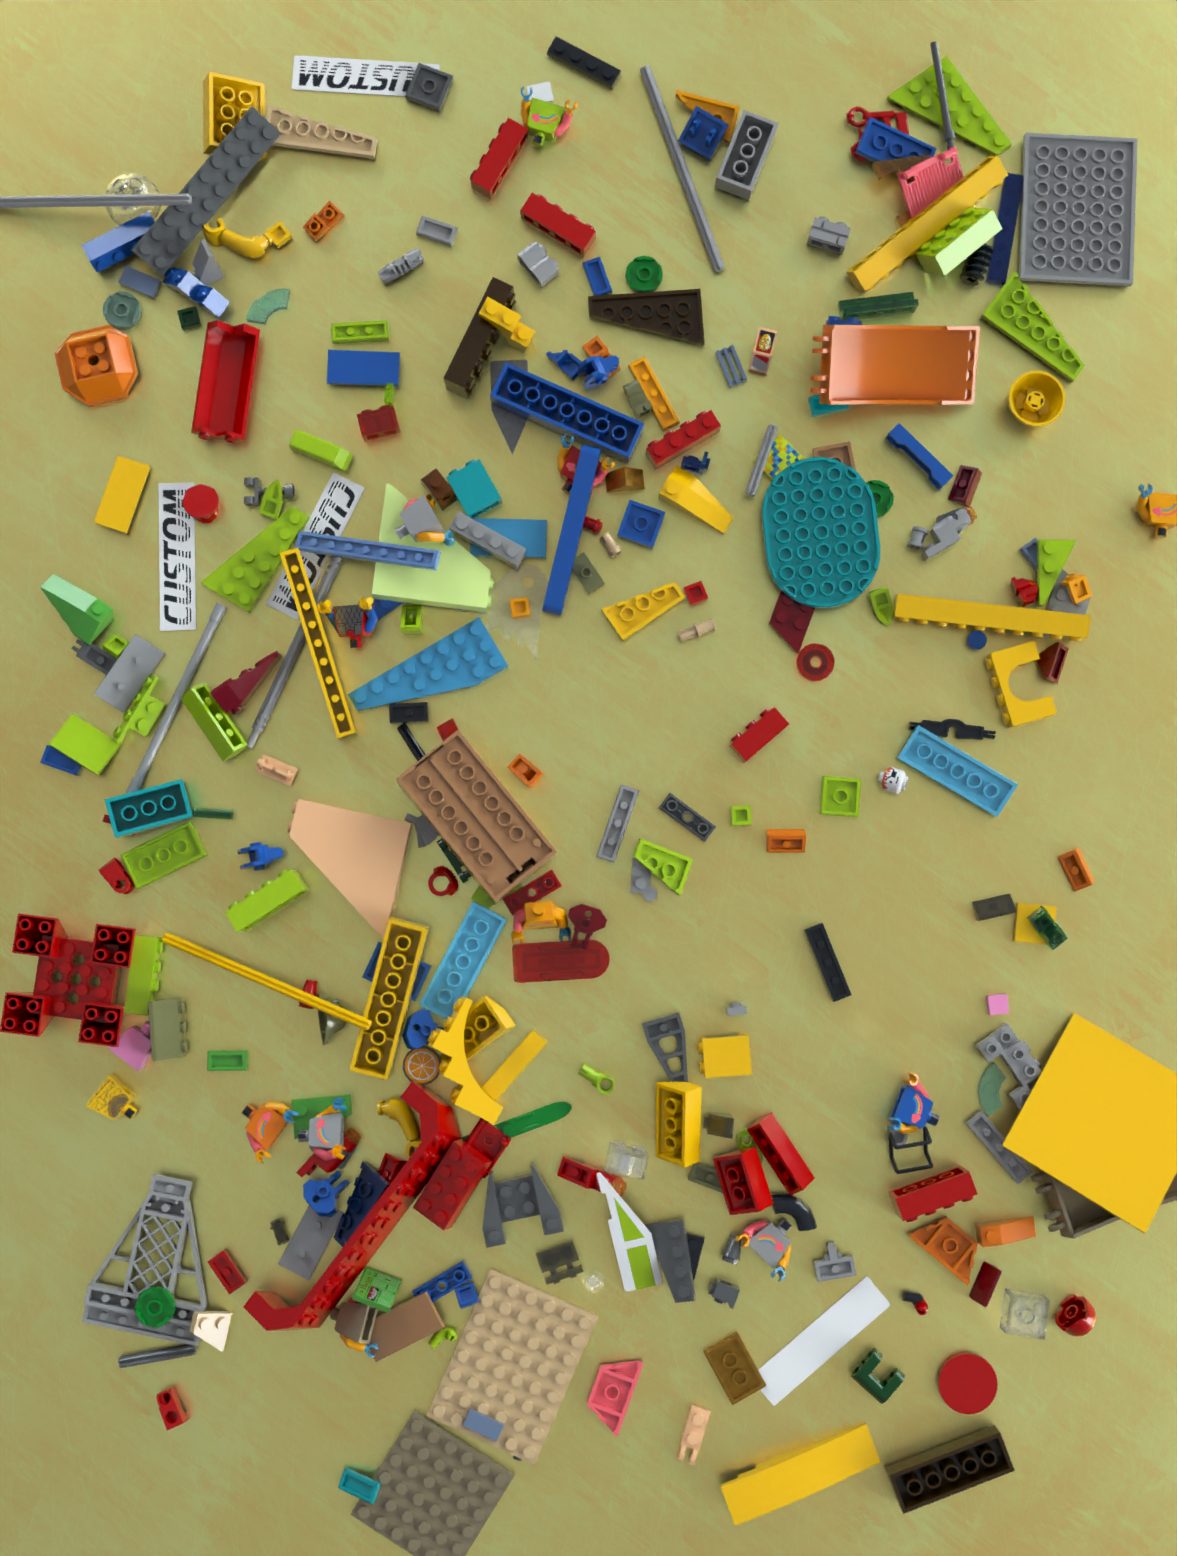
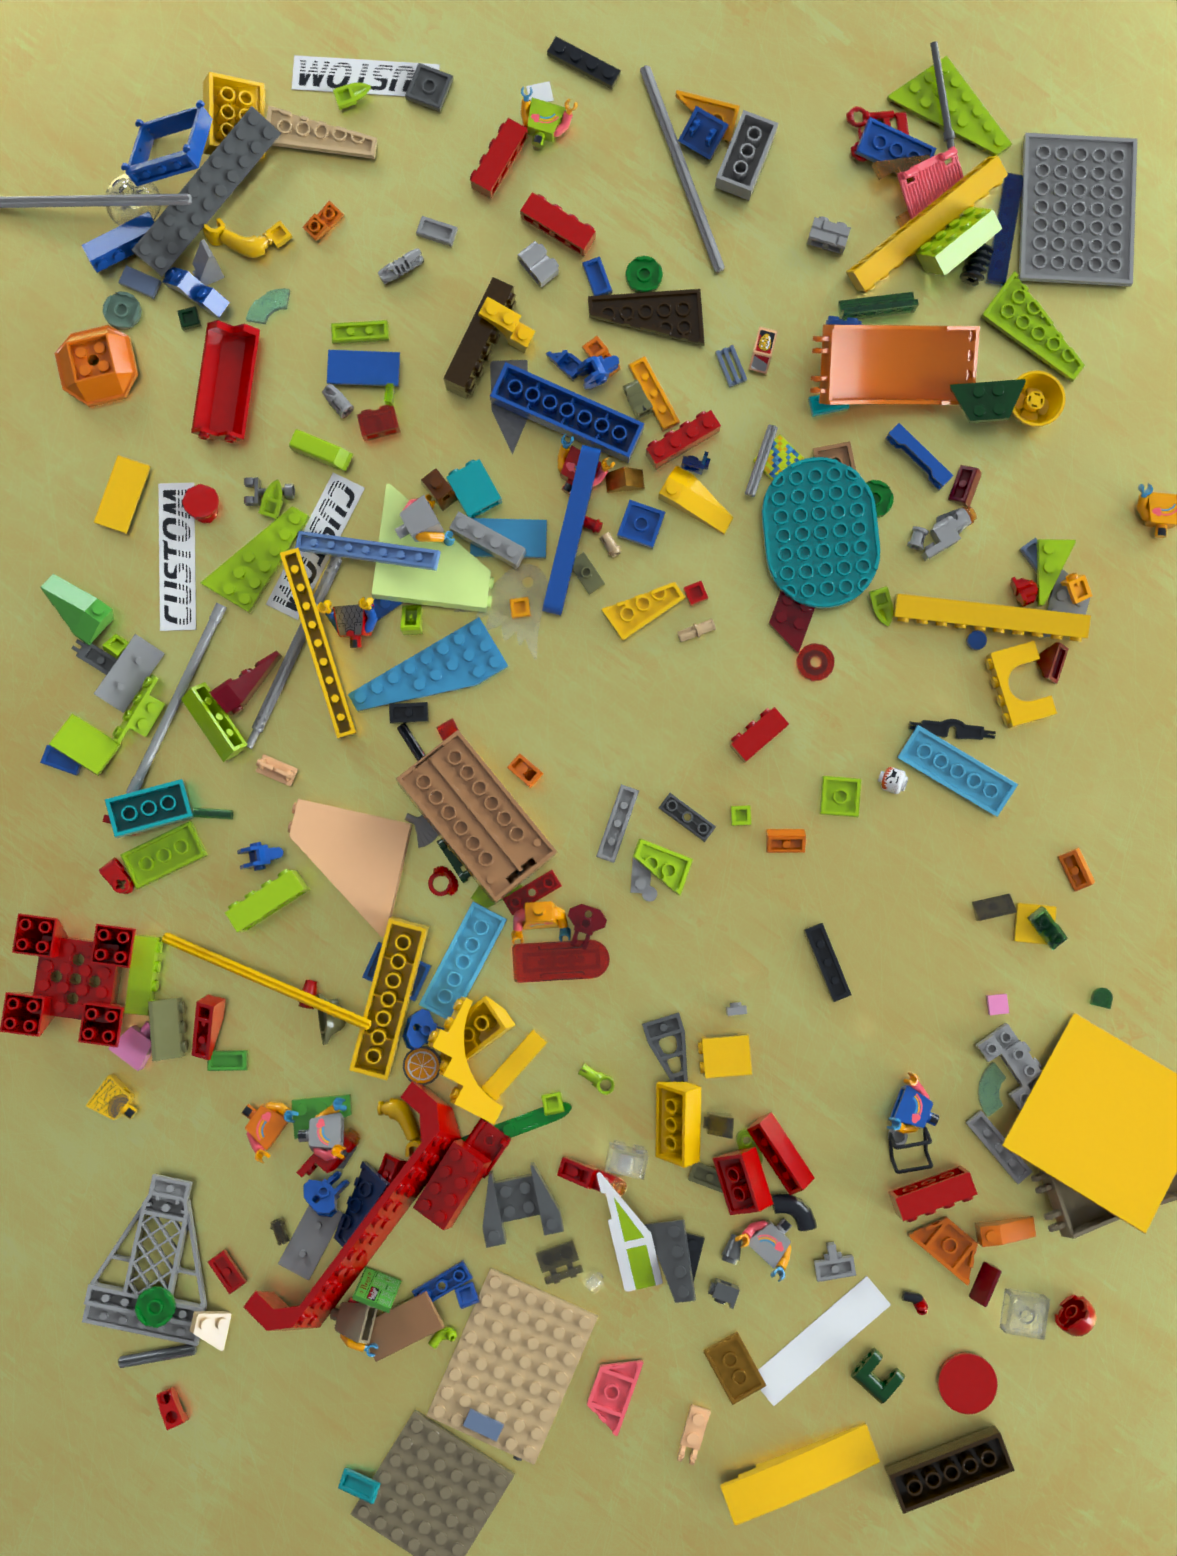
none -> blue window [121,100,213,186]
none -> red slope [191,994,225,1060]
none -> light grey hinge [322,384,354,418]
none -> lime plate [333,83,371,110]
none -> lime tile [541,1092,564,1116]
none -> dark green wing [950,379,1026,423]
none -> clear green tile [1090,987,1113,1009]

